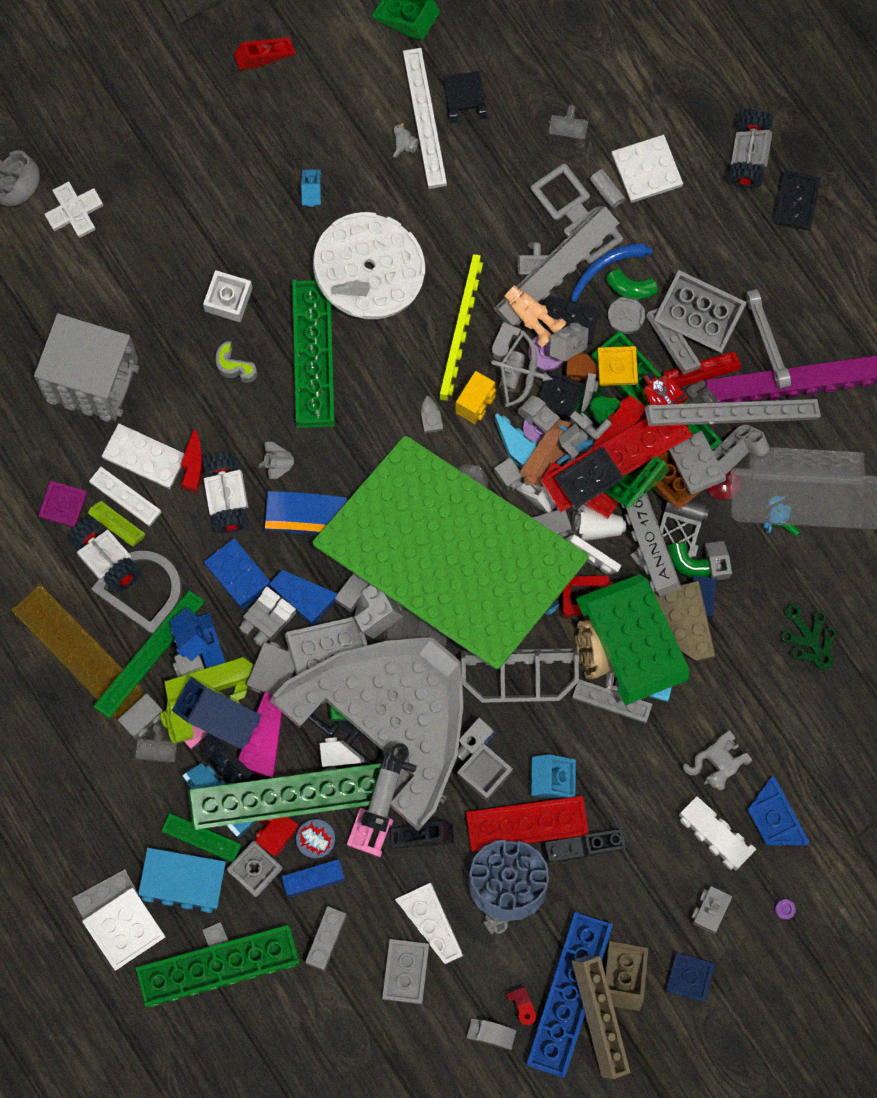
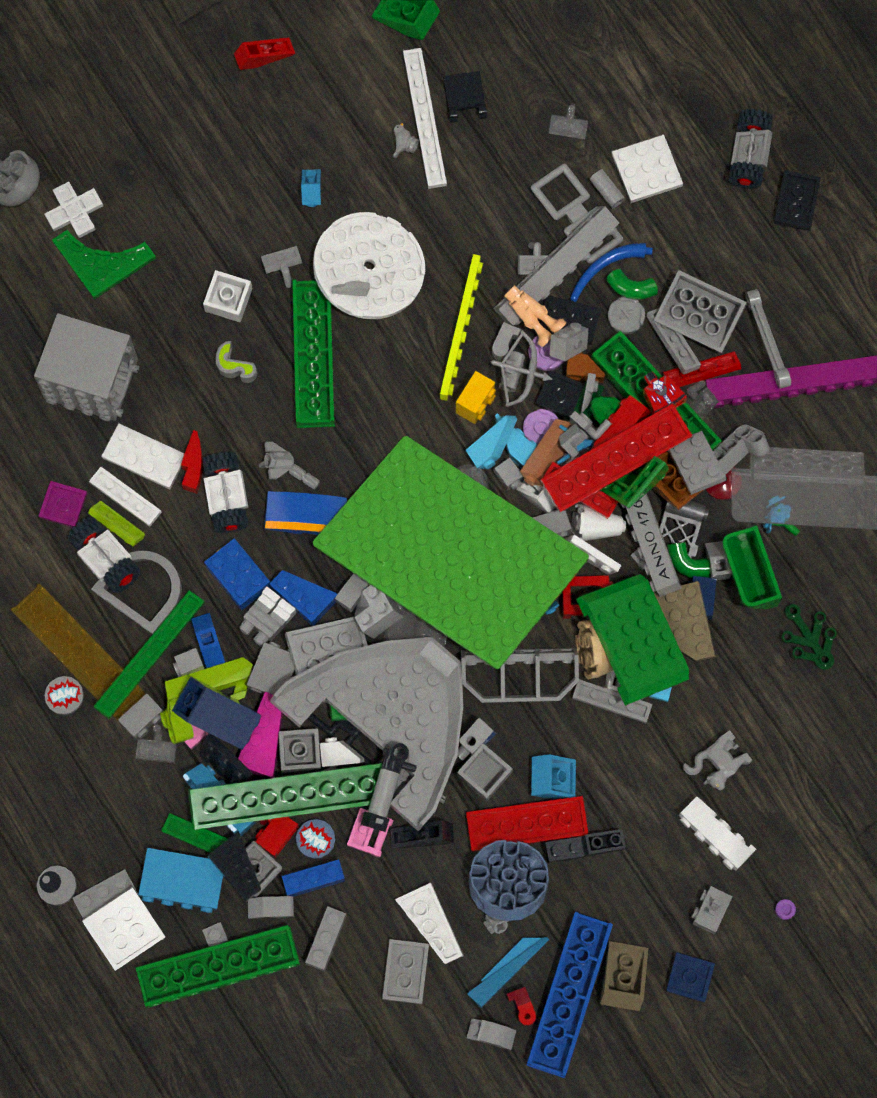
blue brick [170,607,209,661] -> none
light grey plate [421,396,443,434] -> none
light grey brick [518,395,560,433] -> none
black plate [554,446,624,510] -> none
dark tan brick [572,955,630,1079] -> none
yellow tile [598,346,638,386] -> none
light grey plate [645,399,821,426] -> none
blue wing [747,776,810,846] -> none
none -> light grey tile [37,865,77,906]
none -> tile [44,676,84,715]
none -> green plate [52,230,156,300]
none -> black wing [208,831,261,902]
none -> light grey slope [248,896,294,919]
none -> light grey plate [261,246,302,288]
none -> light grey brick [279,729,321,774]
none -> light grey piece [289,464,320,489]
none -> medium azure slope [466,415,517,469]
none -> dark azure wedge [467,937,549,1008]
none -> green windscreen [722,526,782,609]

